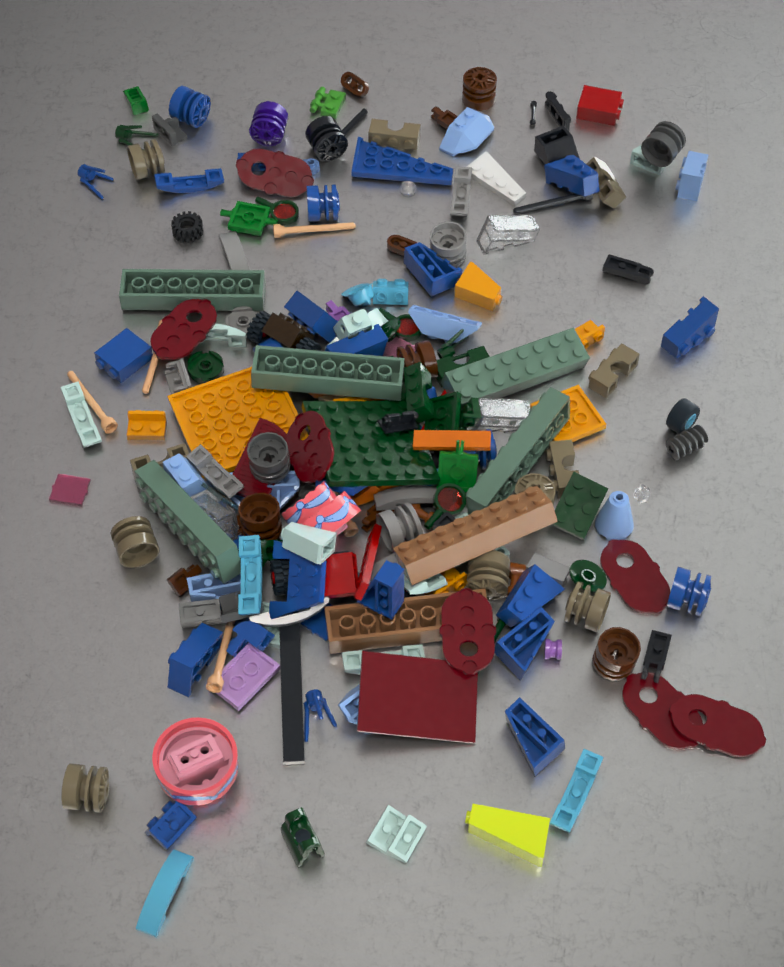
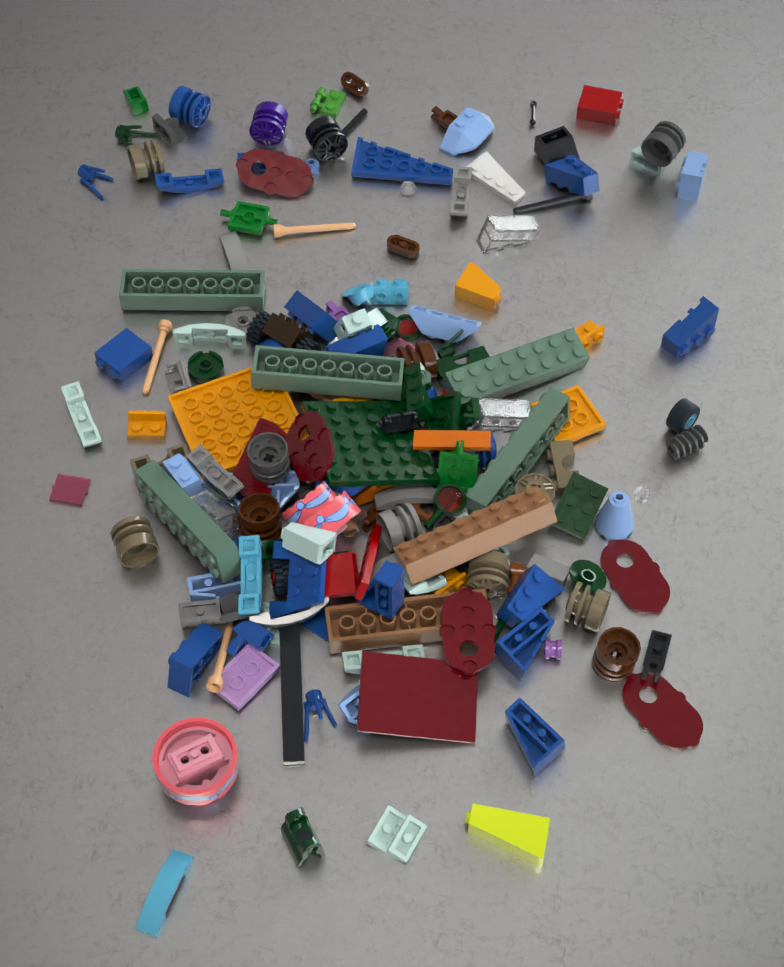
dark tan wheel [61,763,109,812] -> none
light nougat piece [67,371,118,434] -> none
blue bracket [144,800,197,850] -> none
dark red piece [150,299,217,360] -> none
reddish brown plate [167,564,202,596] -> none
black tyre [171,211,203,243] -> none
dark green piece [255,196,299,225] -> none
blue wheel [307,184,340,222] -> none
dark tan arch [368,119,421,150] -> none
blue wedge [403,242,463,296] -> none
light grey wheel [430,221,466,267] -> none
reddish brown wheel [462,67,497,111] -> none
black hinge [545,91,571,131] -> none
medium azure slope [550,749,604,833] -> none
dark tan arch [587,157,626,209] -> none
dark tan arch [588,343,640,399] -> none
black hinge [602,254,654,284] -> none
blue wheel [667,567,711,617] -> none
dark red piece [669,694,766,758] -> none

